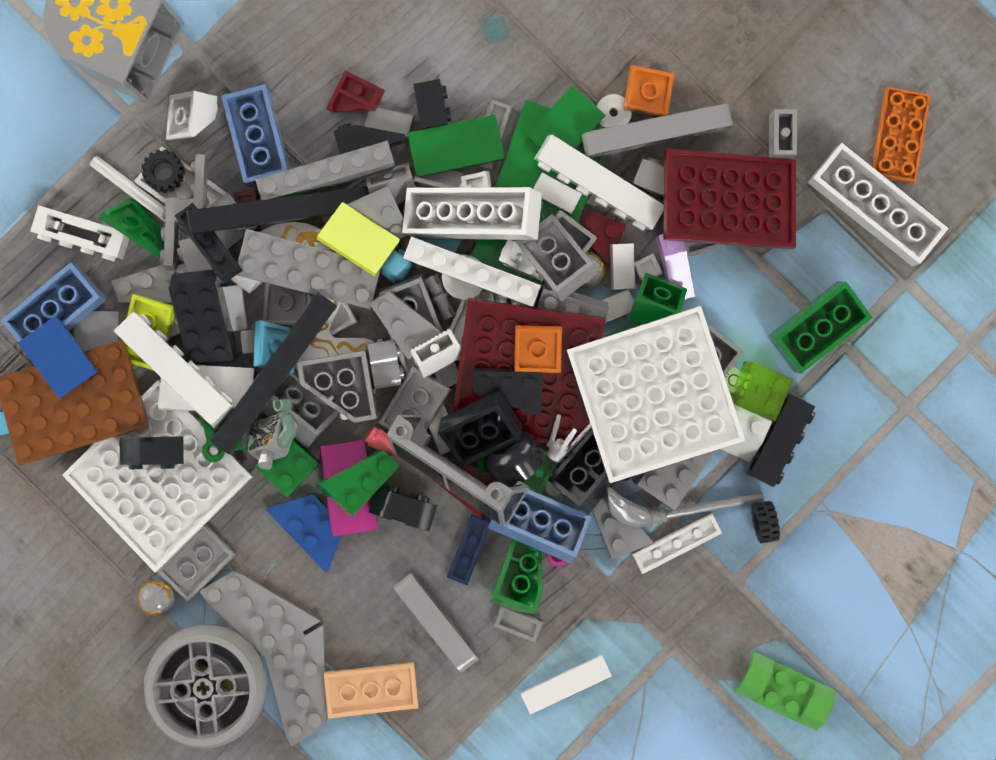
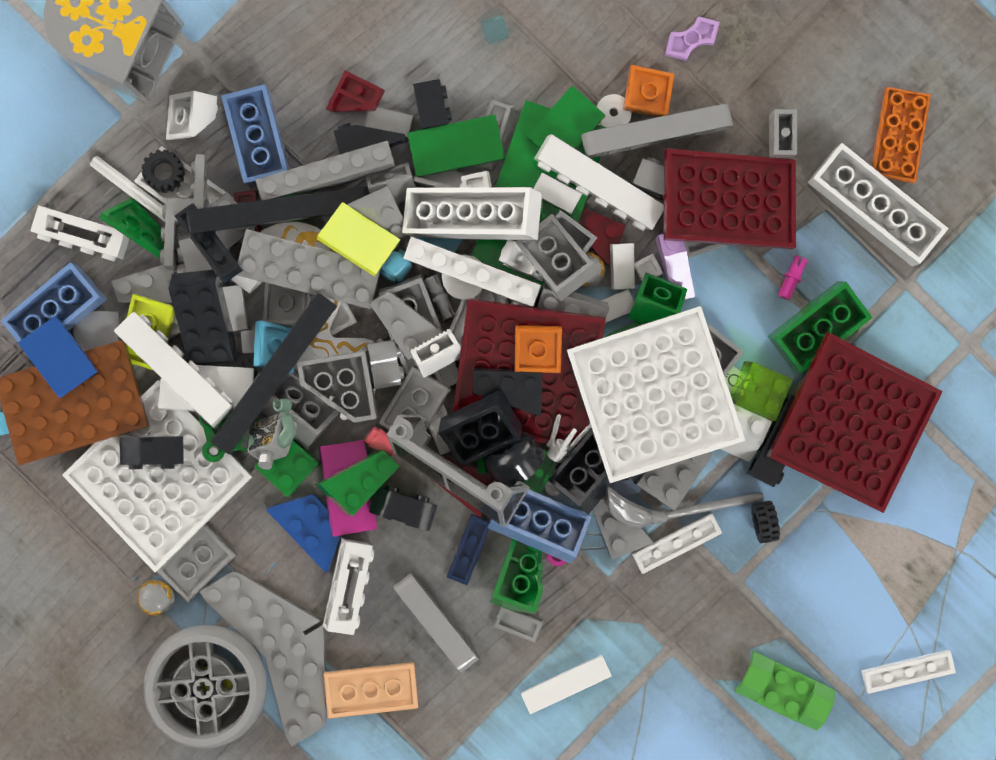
none -> white brick [323,538,374,635]
none -> lavender tile [664,16,720,61]
none -> dark red plate [767,332,943,513]
none -> dark pink axle [778,255,808,300]
none -> white tile [861,650,956,694]

